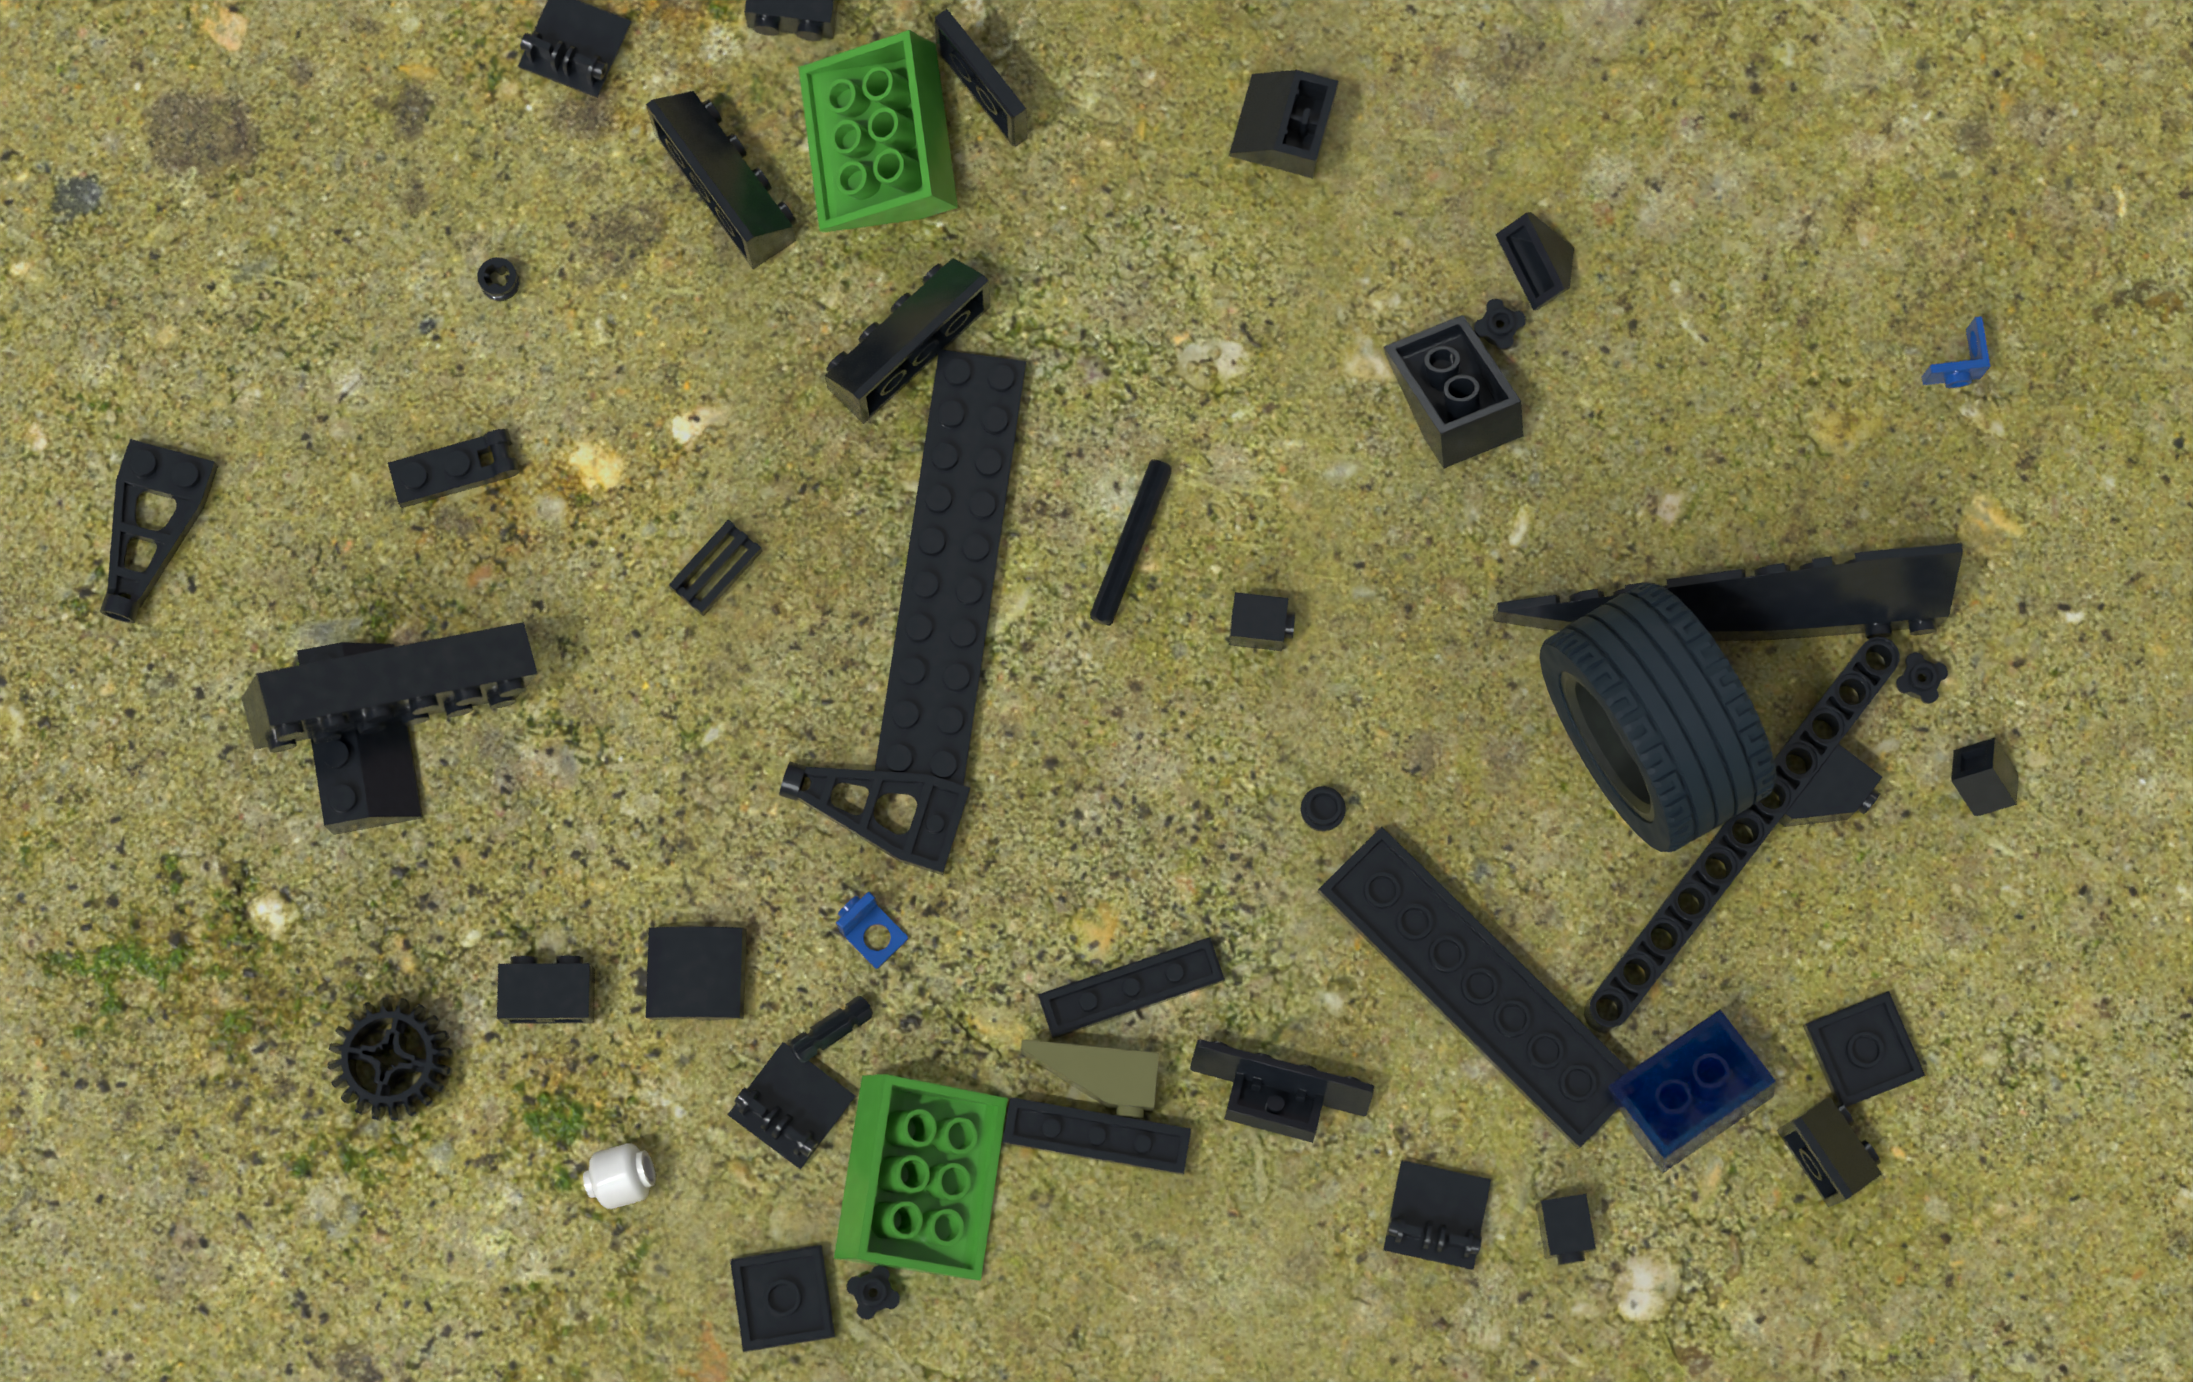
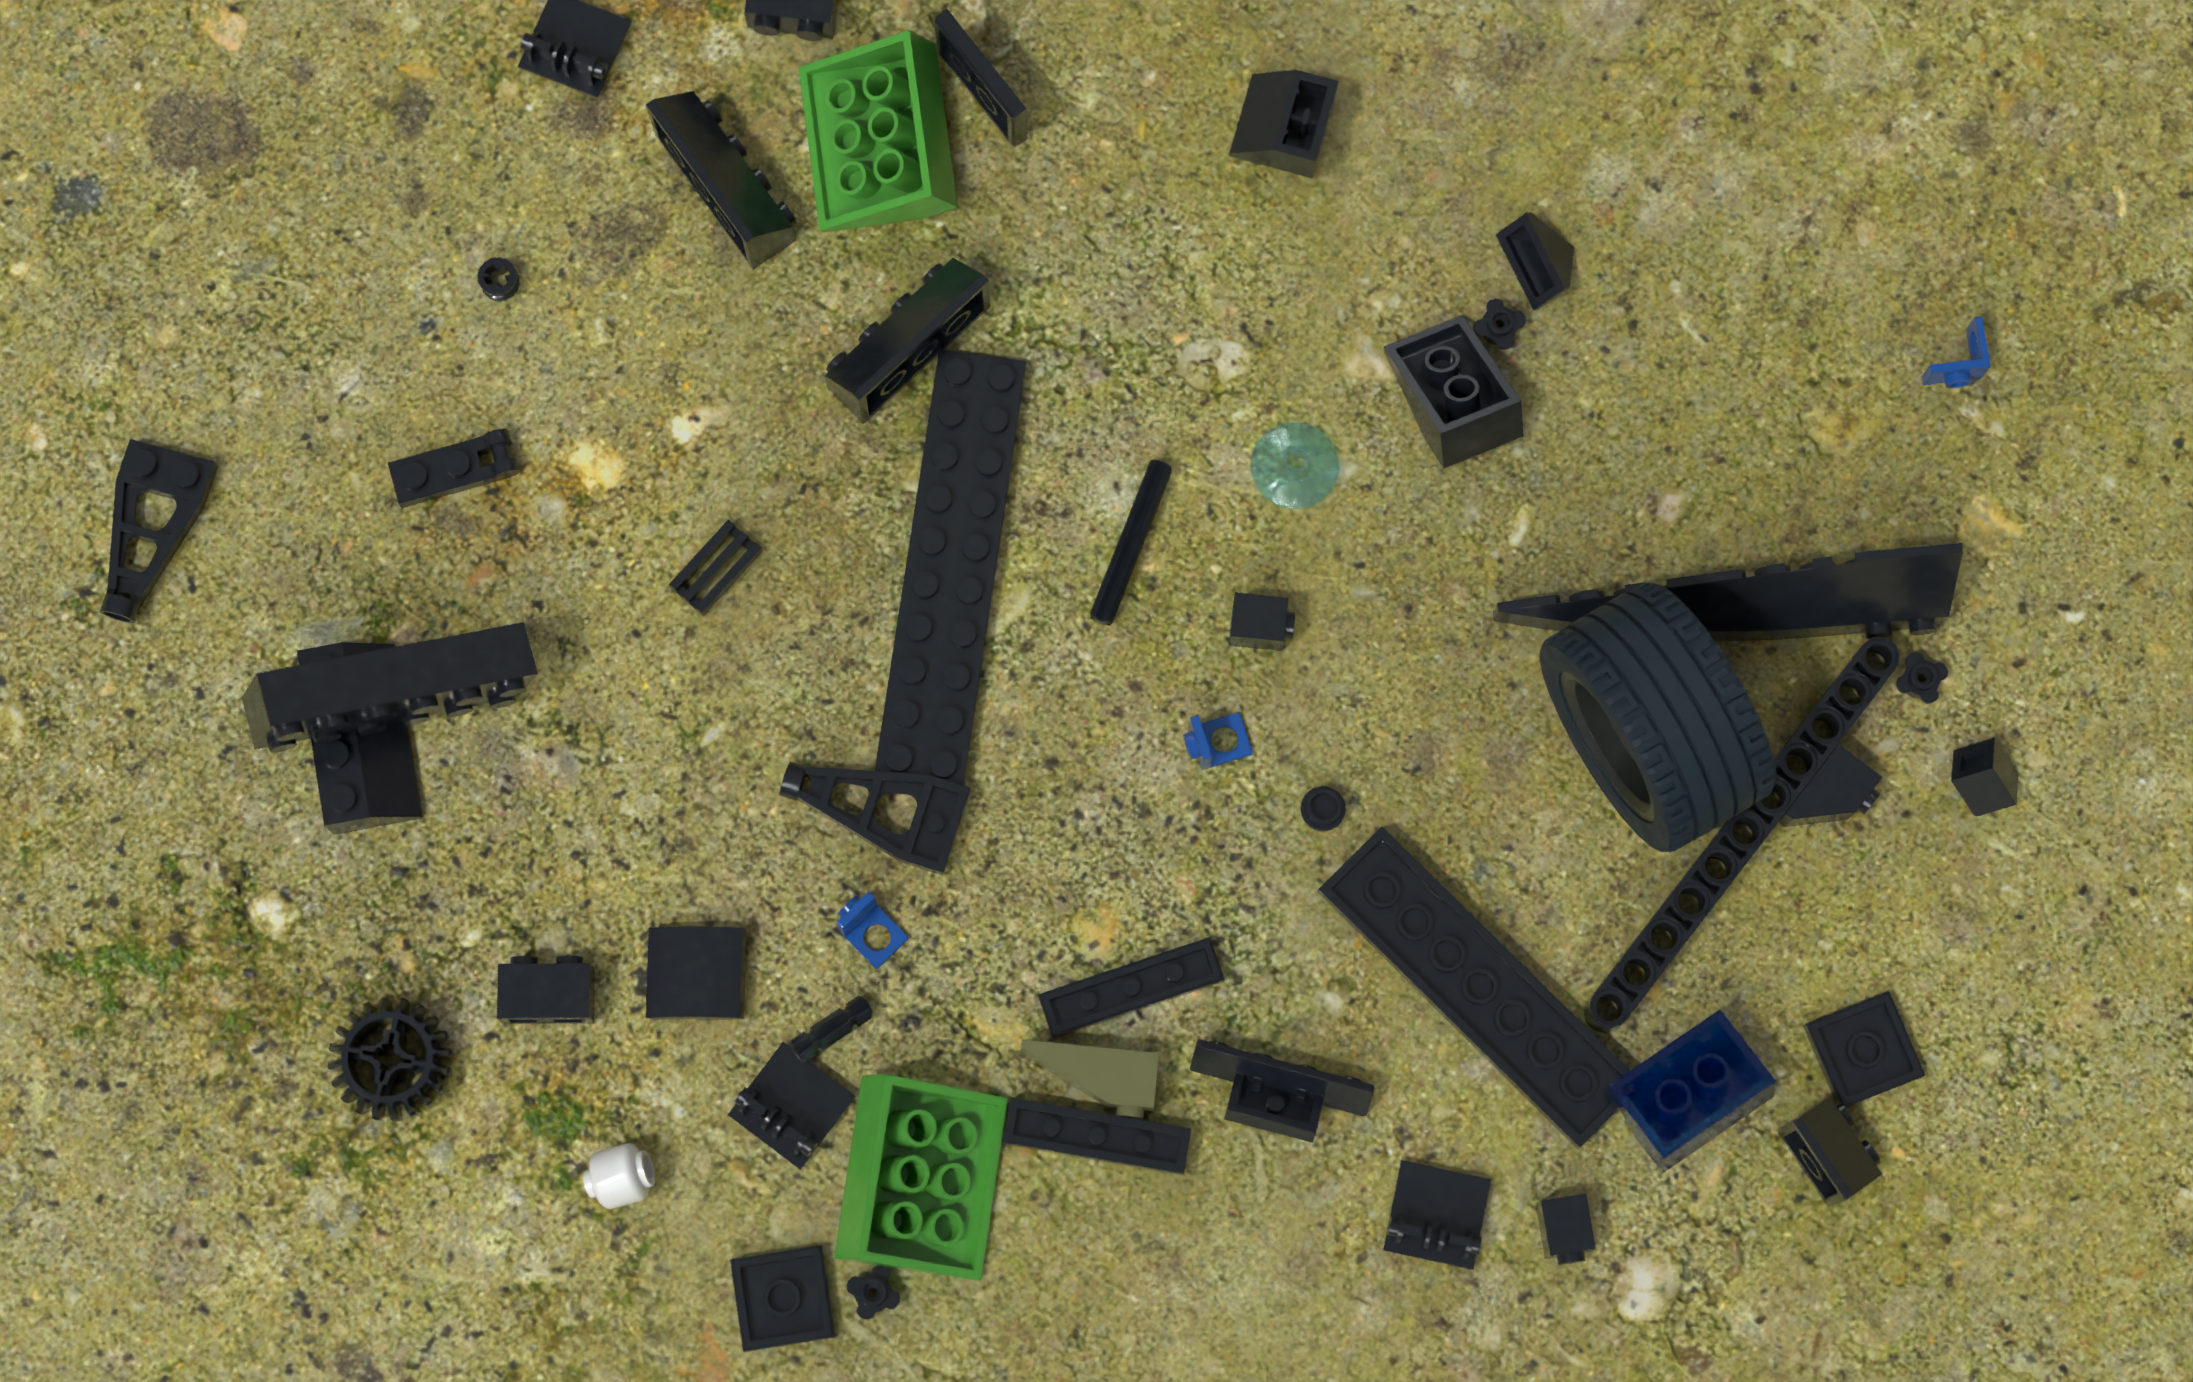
none -> blue bracket [1183,712,1252,771]
none -> clear light blue dish [1251,423,1339,509]

